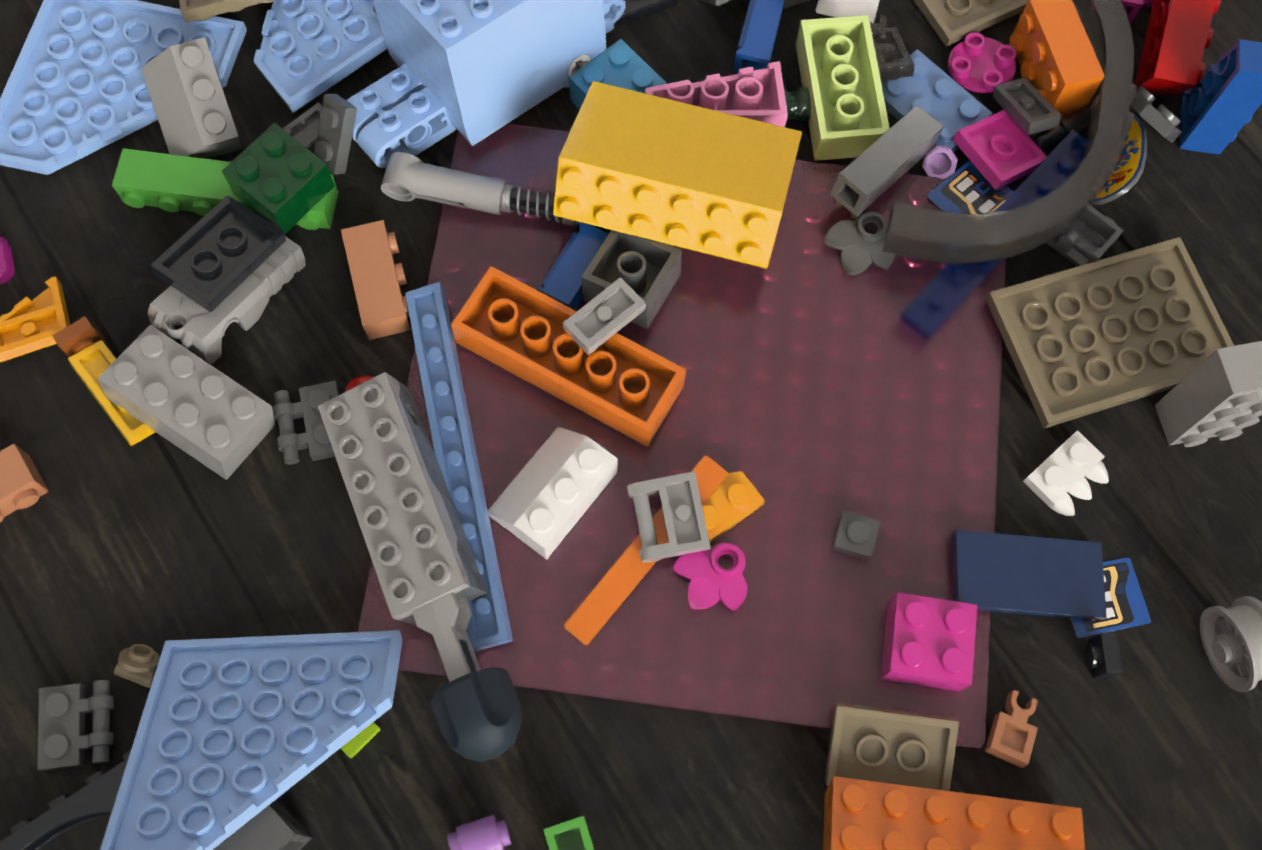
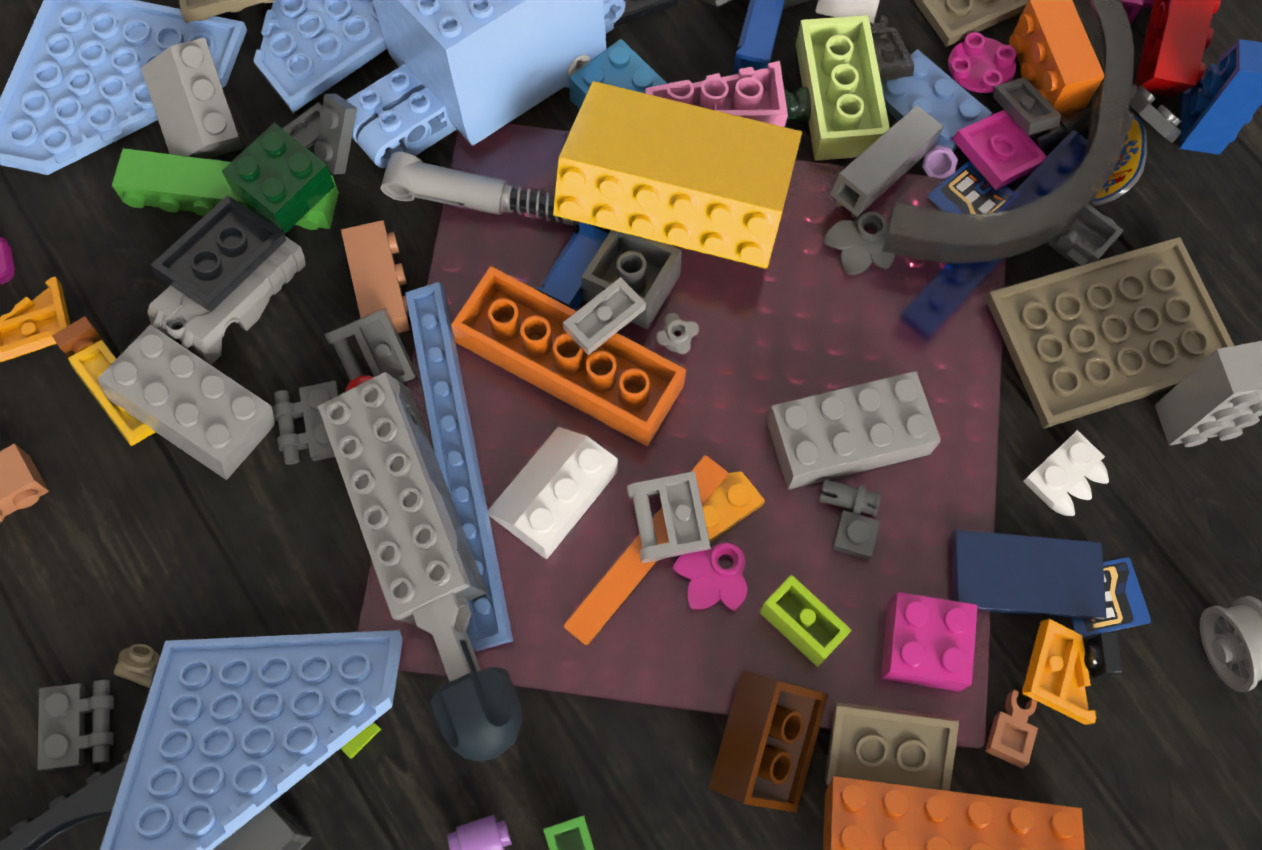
none -> dark grey plate [324,308,417,383]
none -> light grey plate [656,313,699,354]
none -> reddish brown slope [708,669,829,813]
none -> lime brick [759,574,852,667]
none -> light grey brick [766,371,941,490]
none -> dark grey pin [819,479,882,517]
none -> light orange wing [1022,619,1096,725]

